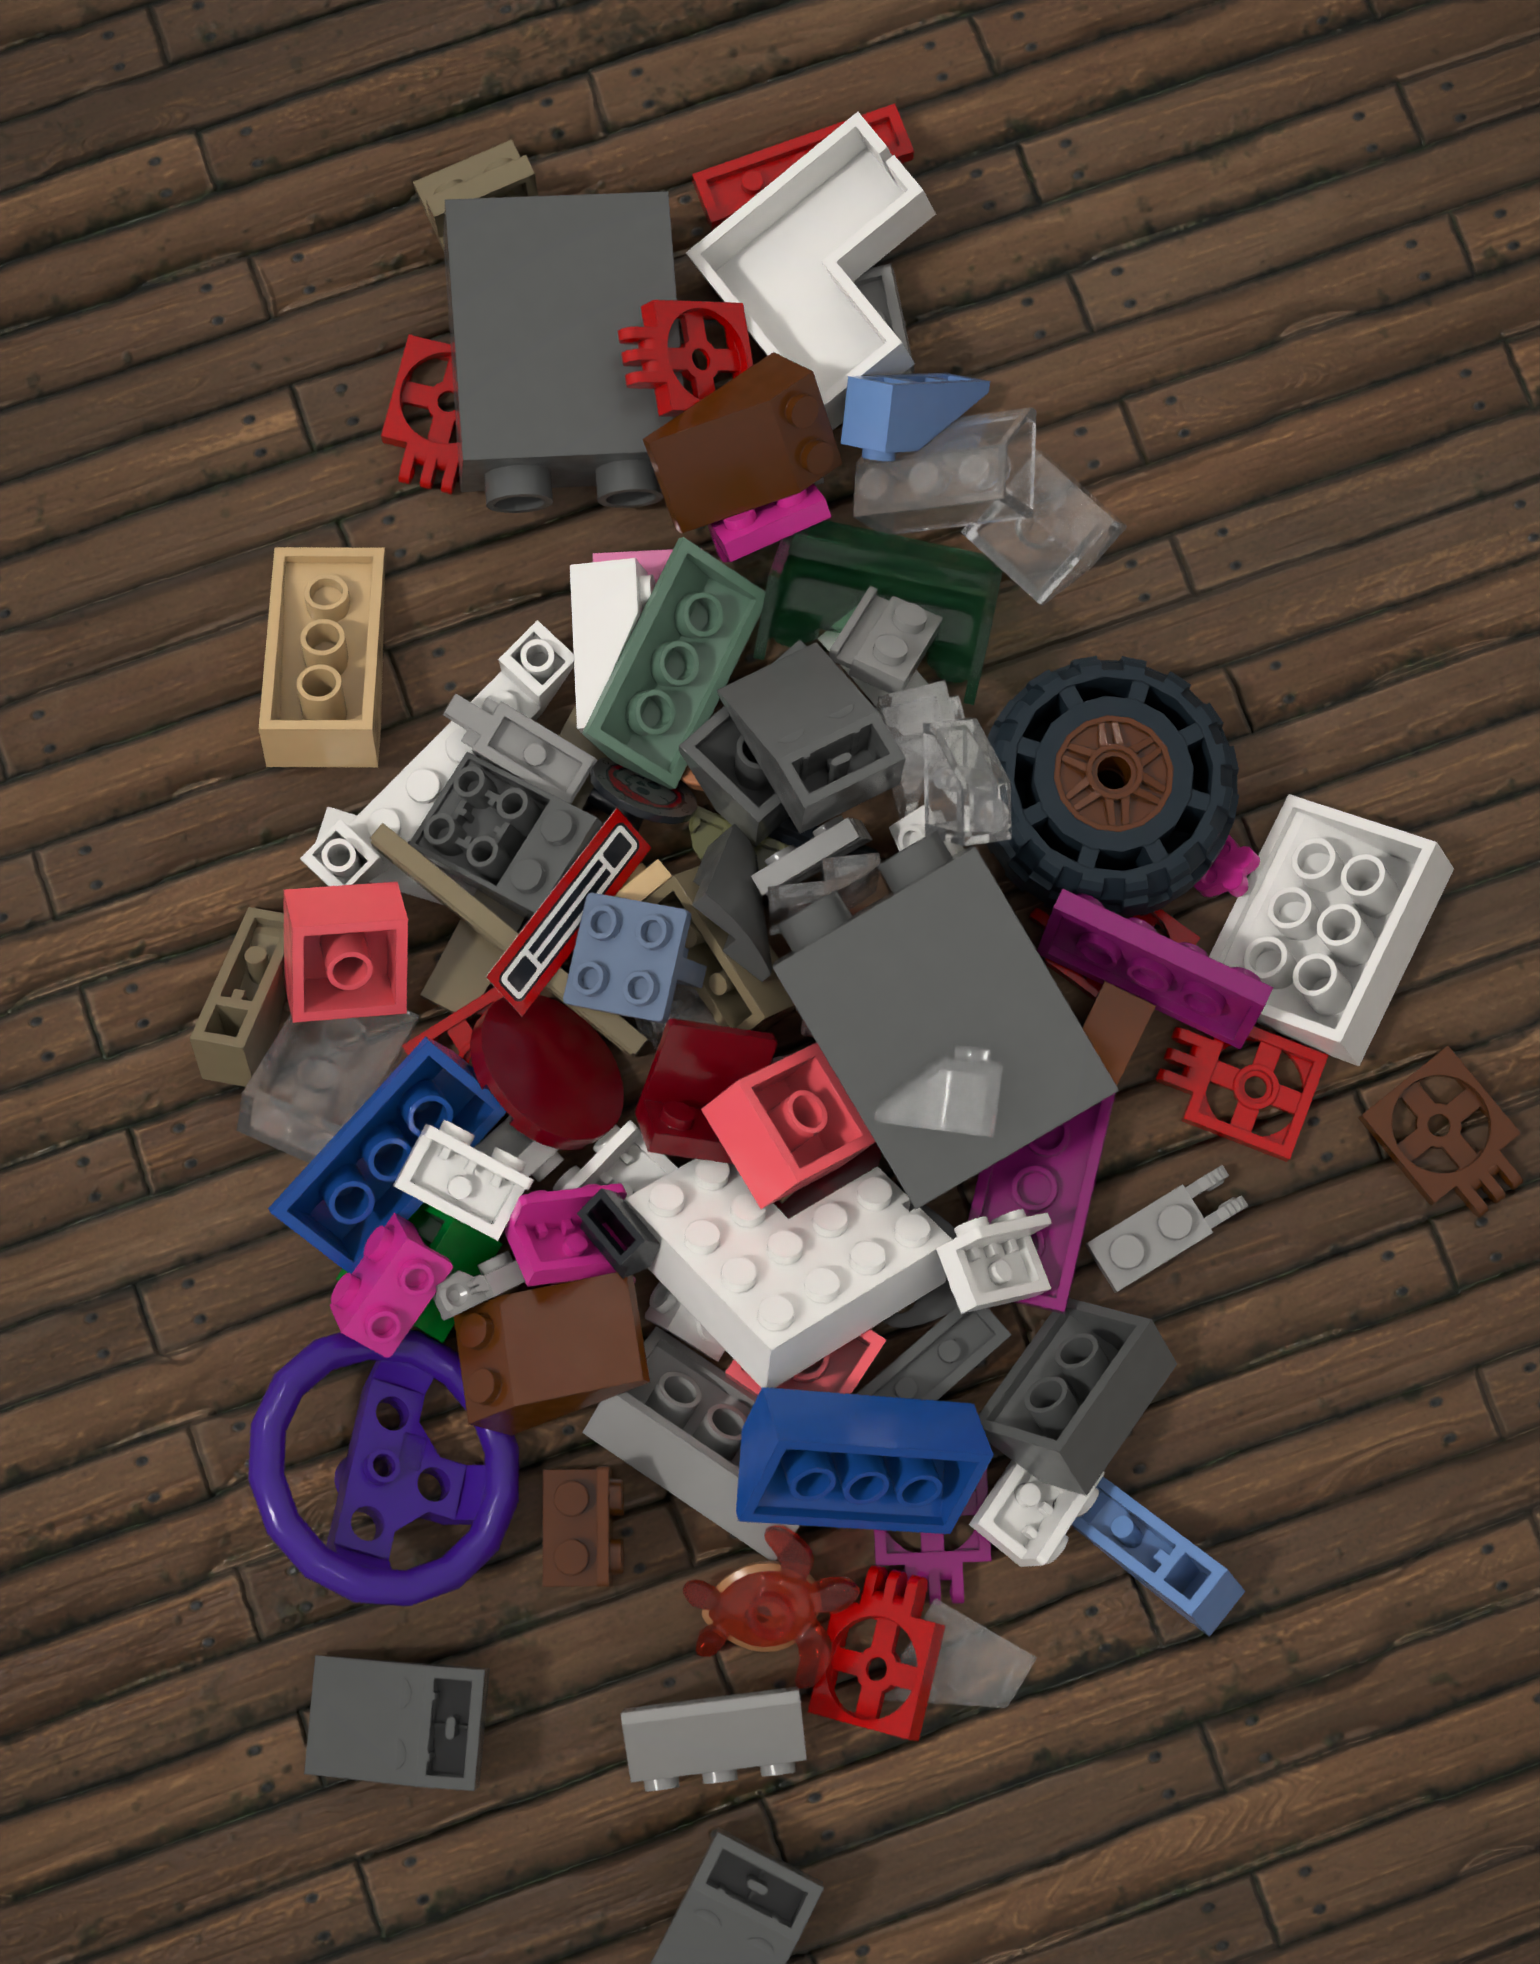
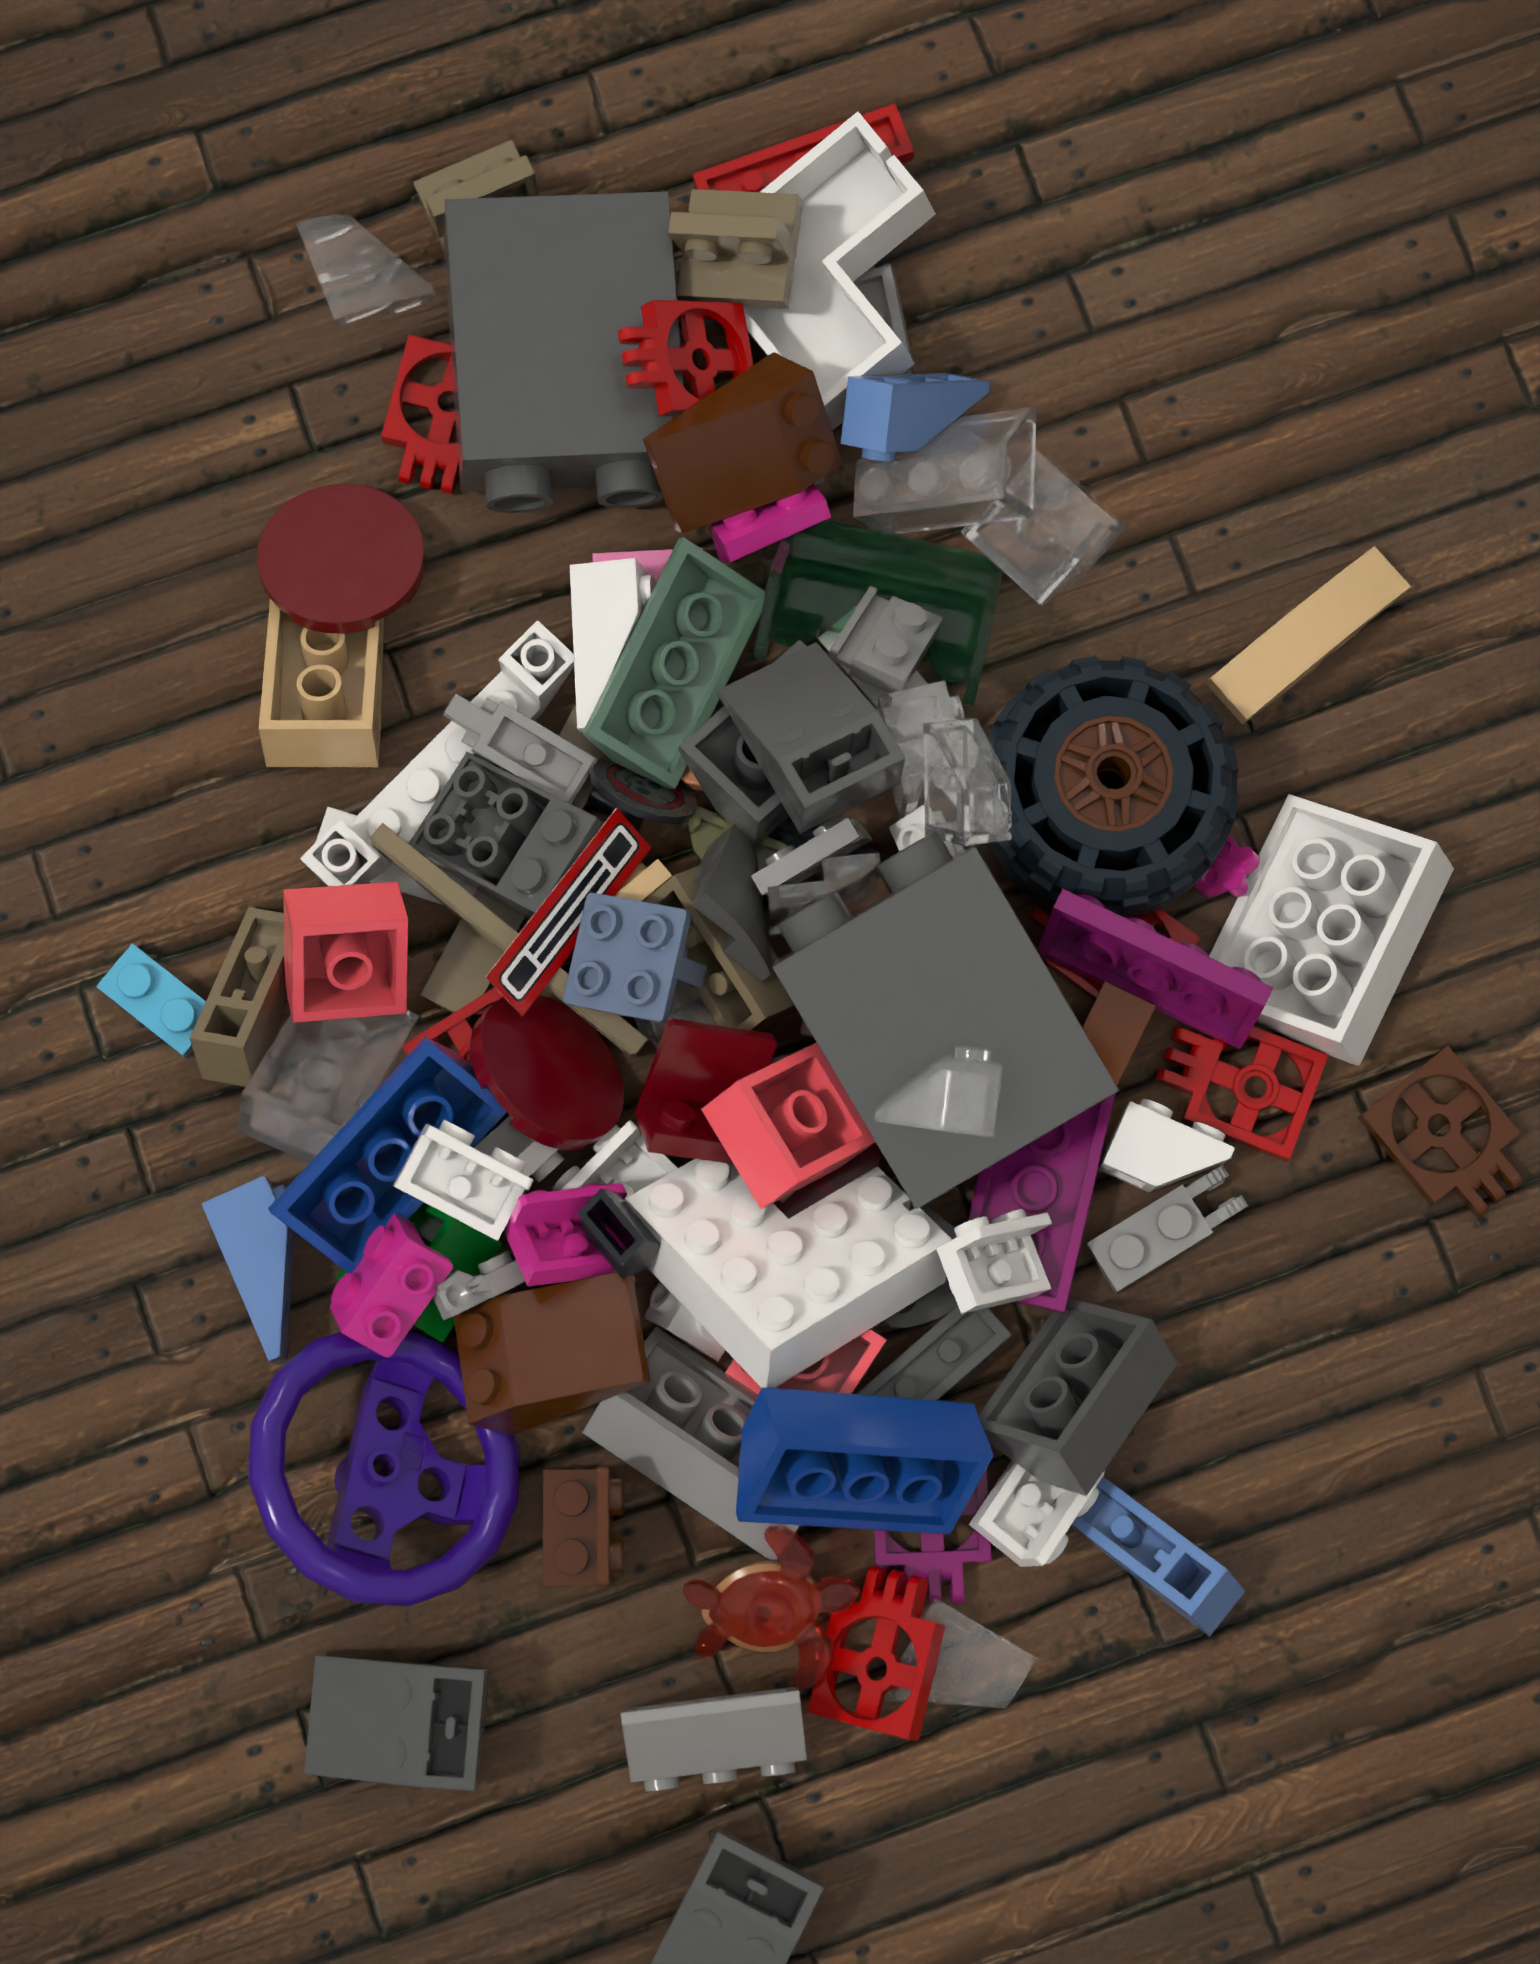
none -> medium azure plate [96,943,206,1059]
none -> medium blue slope [201,1175,295,1365]
none -> dark red tile [257,484,425,634]
none -> clear slope [296,215,436,327]
none -> dark tan bracket [668,189,803,309]
none -> white slope [1099,1099,1235,1193]
none -> tan slope [1206,546,1411,725]

